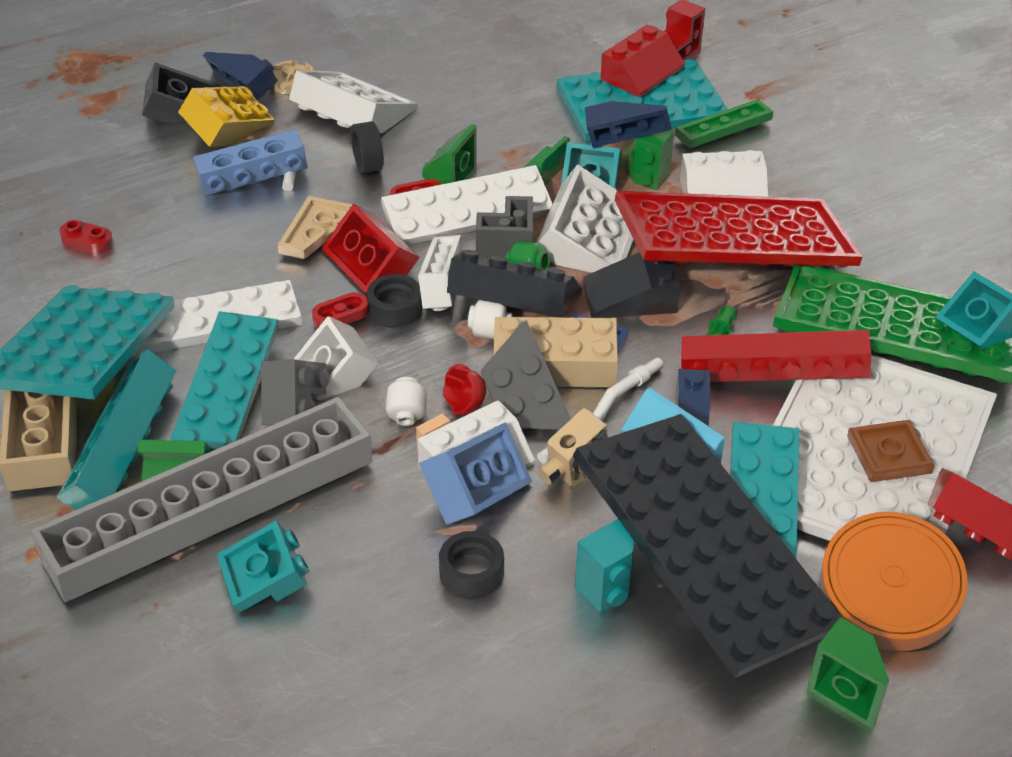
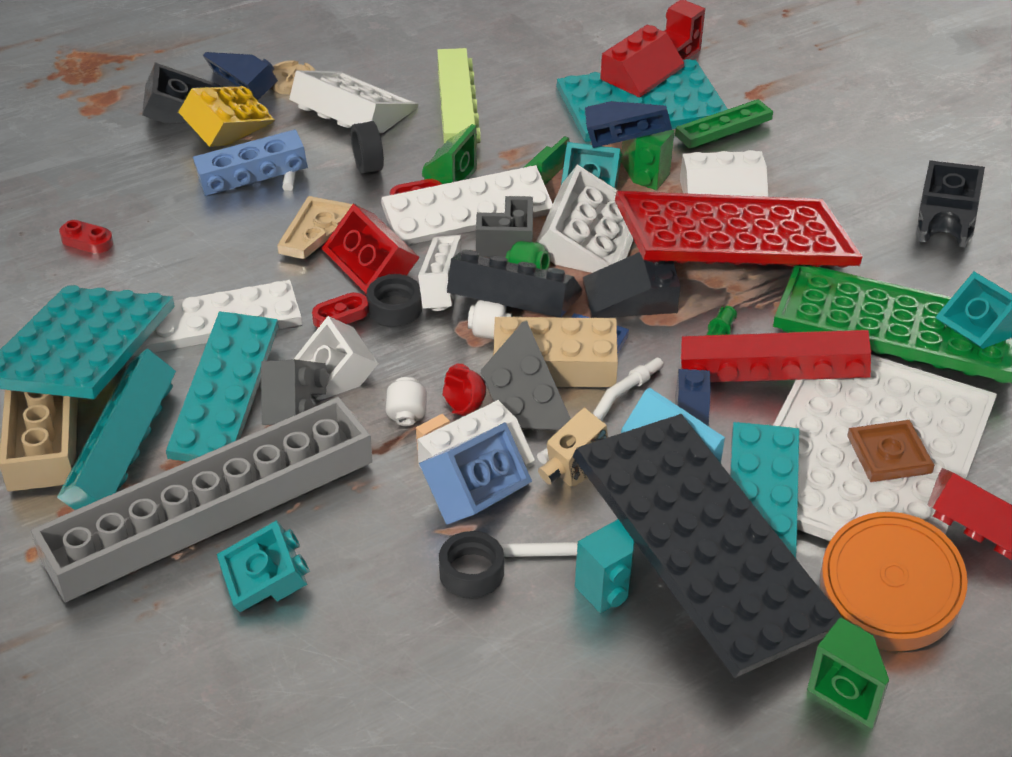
green panel [137,439,211,482] -> none
none -> yellowish green brick [437,48,481,144]
none -> white bar [500,542,578,557]
none -> black brick [917,160,985,247]

